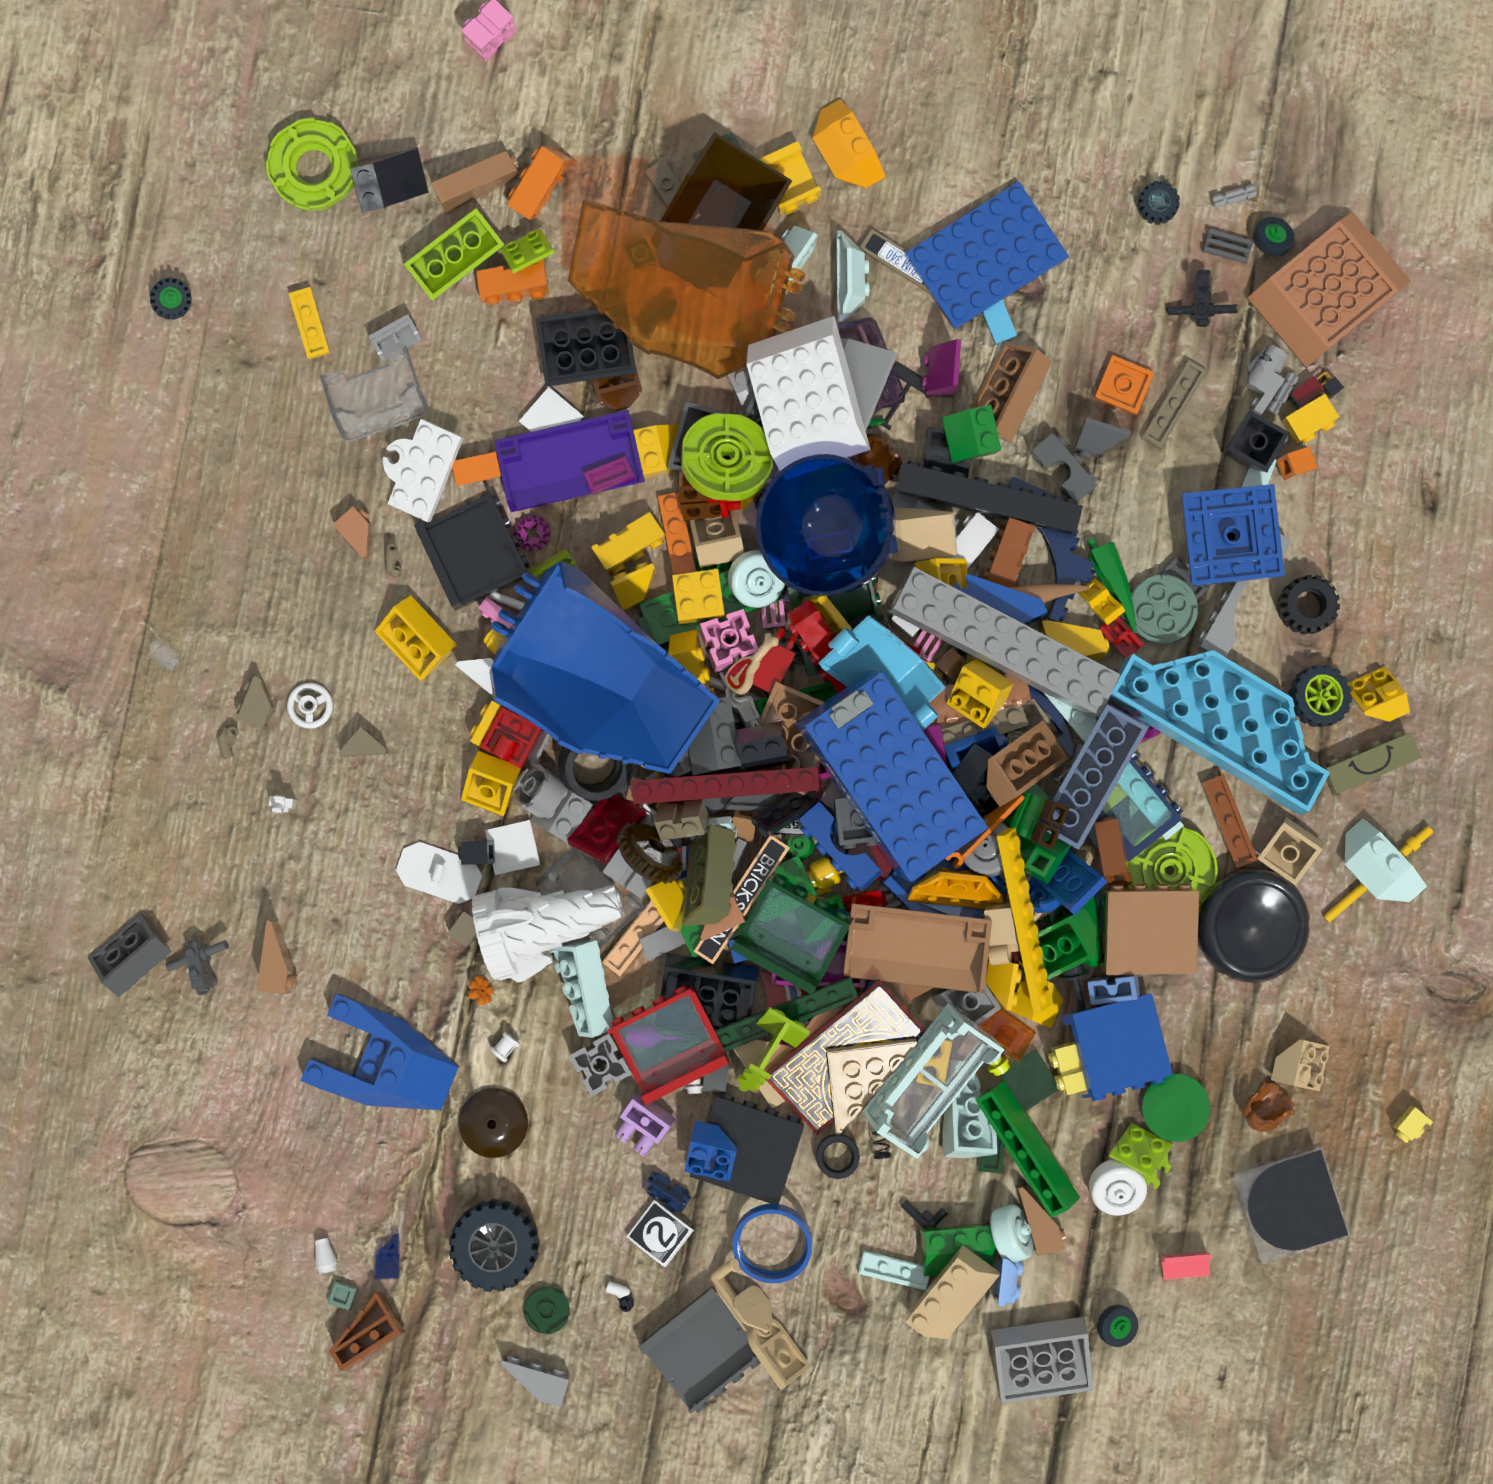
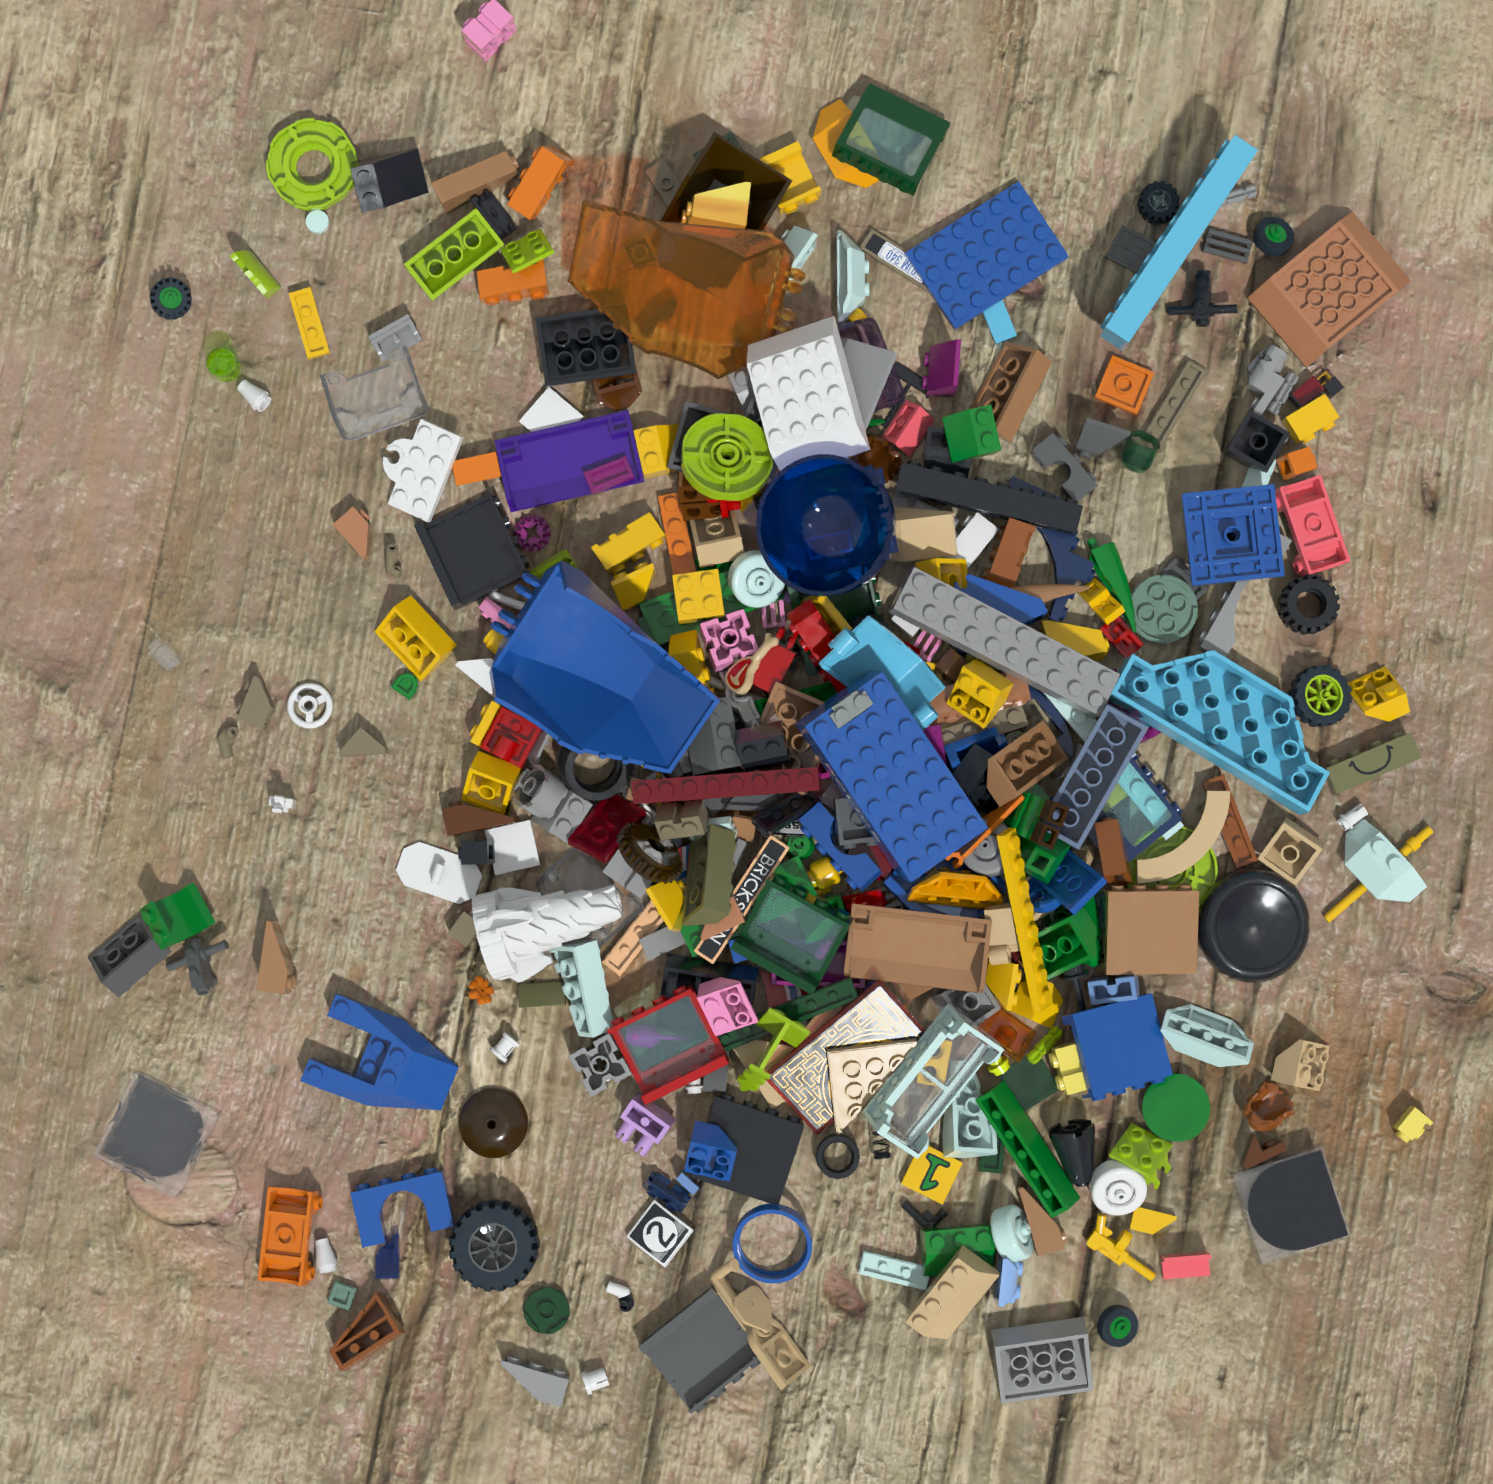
none -> clear tile [92,1071,223,1198]
none -> green panel [140,882,216,950]
none -> clear neon green wheel [206,347,241,383]
none -> lime slope [230,250,281,299]
none -> white cone [237,380,272,412]
none -> orange piece [257,1186,323,1286]
none -> light aqua tile [306,210,330,234]
none -> blue arch [350,1167,456,1248]
none -> green tile [391,673,419,700]
none -> reddish brown slope [442,801,519,836]
none -> black hinge [471,189,518,241]
none -> olive slope [519,981,566,1008]
none -> white bush [581,1367,609,1395]
none -> medium blue tile [676,1171,700,1195]
none -> light yellow slope [680,182,751,241]
none -> bright pink slope [697,977,758,1036]
none -> panel [832,83,951,196]
none -> yellow piece [848,308,867,328]
none -> coral panel [881,400,935,458]
none -> yellow tile [900,1146,963,1205]
none -> lime axle [1026,1026,1063,1064]
none -> black cone [1048,1119,1095,1187]
none -> yellow piece [1086,1213,1156,1281]
none -> medium azure brick [1100,135,1258,351]
none -> dark grey window [1105,225,1157,273]
none -> clear green helmet [1120,429,1160,473]
none -> yellow tile [1129,1207,1177,1235]
none -> tan tile [1136,791,1230,883]
none -> light aqua wedge [1160,1004,1254,1067]
none -> reddish brown slope [1240,1133,1287,1170]
none -> coral piece [1275,474,1350,577]
none -> white pin [1337,803,1368,831]

